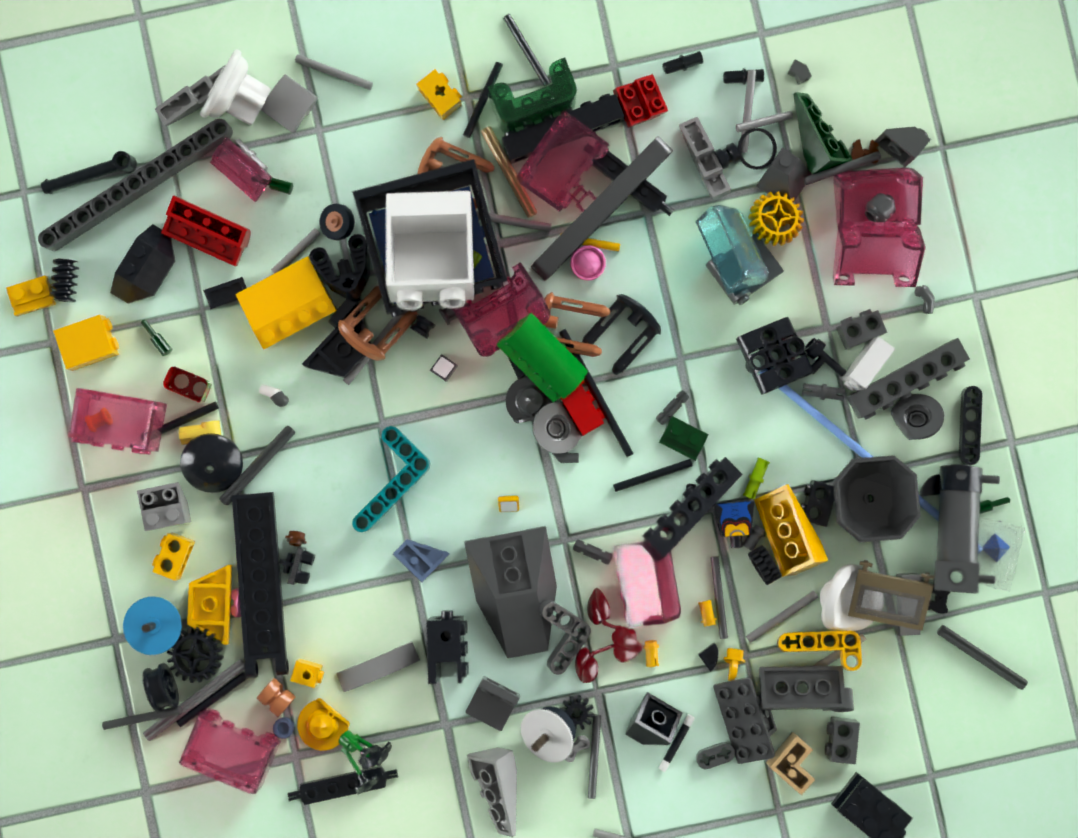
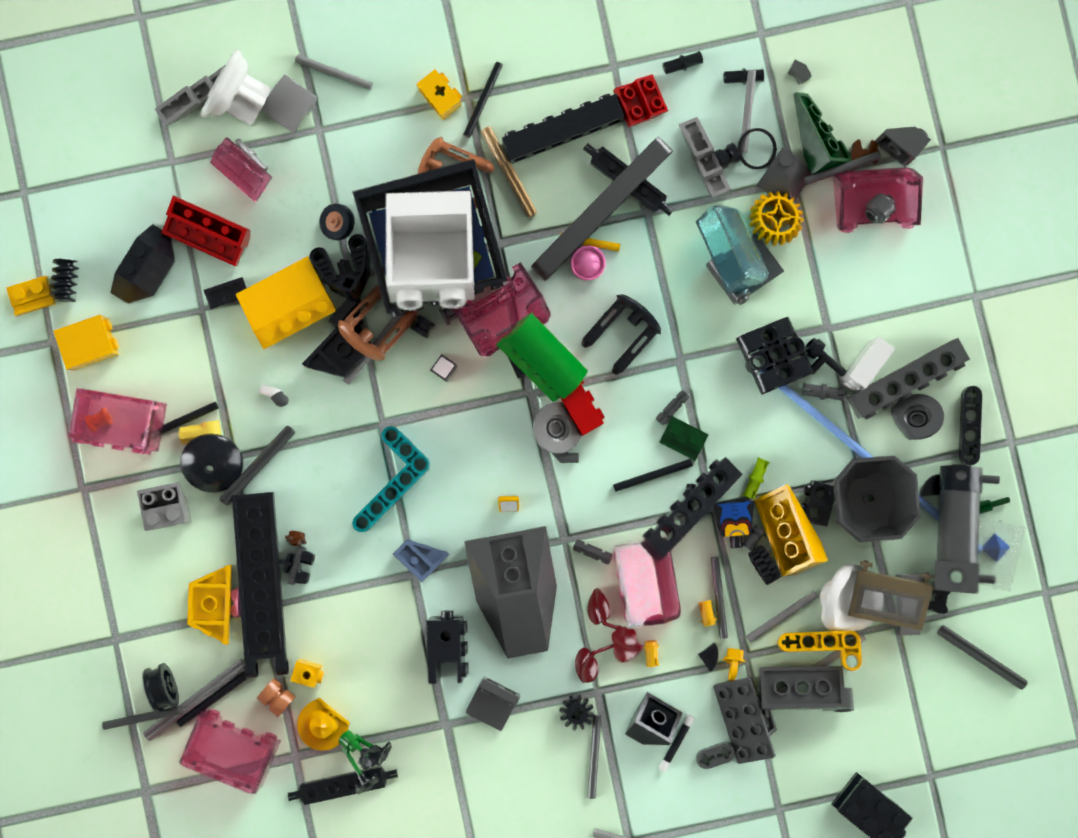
dark grey beam [38,119,233,251] -> none
black piece [41,151,137,194] -> none
dark azure piece [123,596,182,655] -> none
dark green axle [141,319,173,357] -> none
yellow brick [152,532,195,581] -> none
red piece [163,366,213,402] -> none
black gear [167,627,224,683] -> none
dark green axle [252,175,293,195] -> none
light grey piece [271,228,321,273] -> none
sand blue tile [273,717,295,739] -> none
light grey slope [336,641,420,692] -> none
light grey wedge [467,747,517,837] -> none
light grey bar [476,211,552,232] -> none
clear green windscreen [488,57,577,133] -> none
bar [503,14,551,87] -> none
dark grey hat [506,376,556,423] -> none
clear pink windscreen [517,110,609,212] -> none
white piece [521,706,576,763] -> none
nougat piece [537,292,610,357] -> none
dark grey beam [539,600,591,675] -> none
black piece [559,329,634,457] -> none
light grey piece [565,736,590,762] -> none
clear pink piece [568,184,597,213] -> none
light grey bar [736,111,793,132] -> none
tan brick [766,732,815,796] -> none
dark grey brick [824,717,860,764] -> none
clear pink windscreen [833,220,926,287] -> none
dark grey brick [836,309,888,350] -> none
dark grey arm [914,285,935,314] -> none

